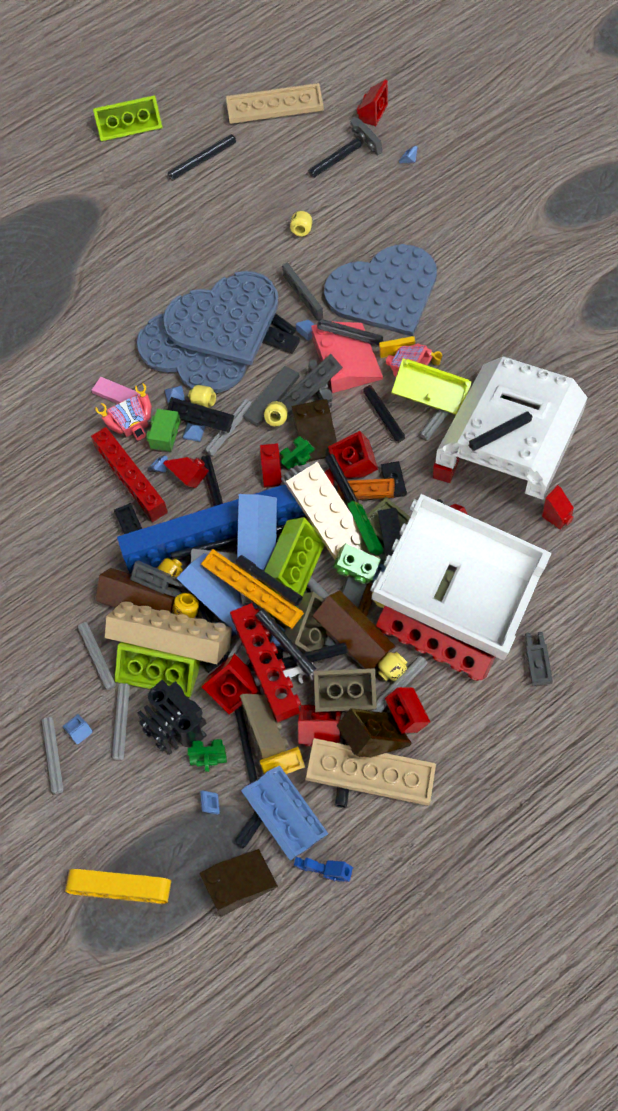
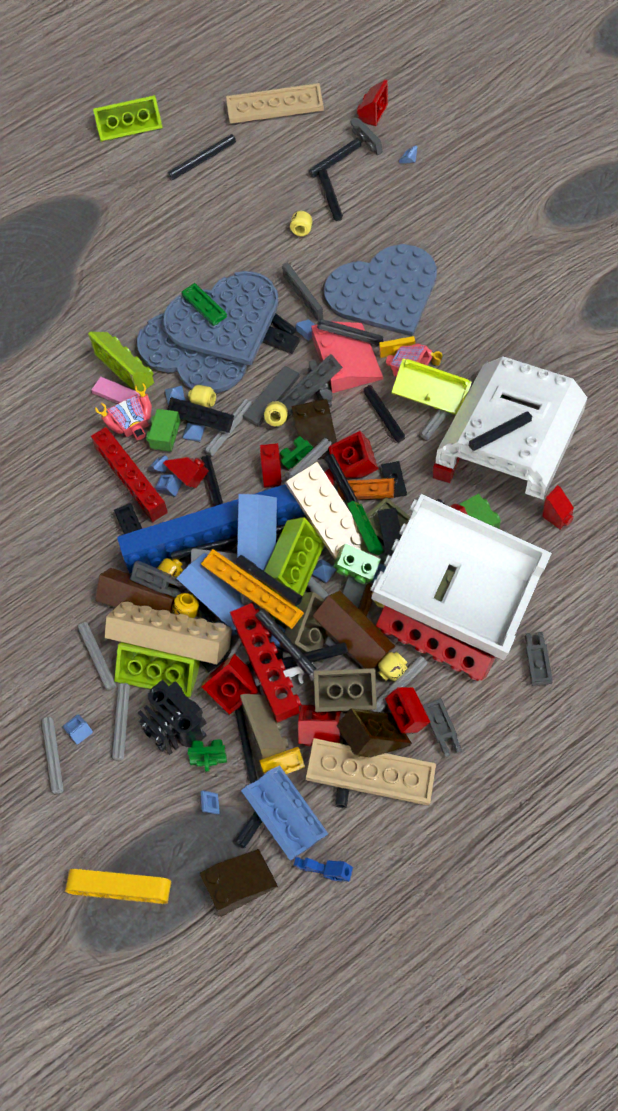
none -> lime slope [88,331,154,391]
none -> medium blue slope [155,474,182,496]
none -> green tile [181,283,227,326]
none -> light grey axle [287,438,331,479]
none -> medium blue slope [312,559,337,583]
none -> black axle [318,169,343,221]
none -> dark grey hinge [422,698,462,757]
none -> bright green brick [460,493,501,529]

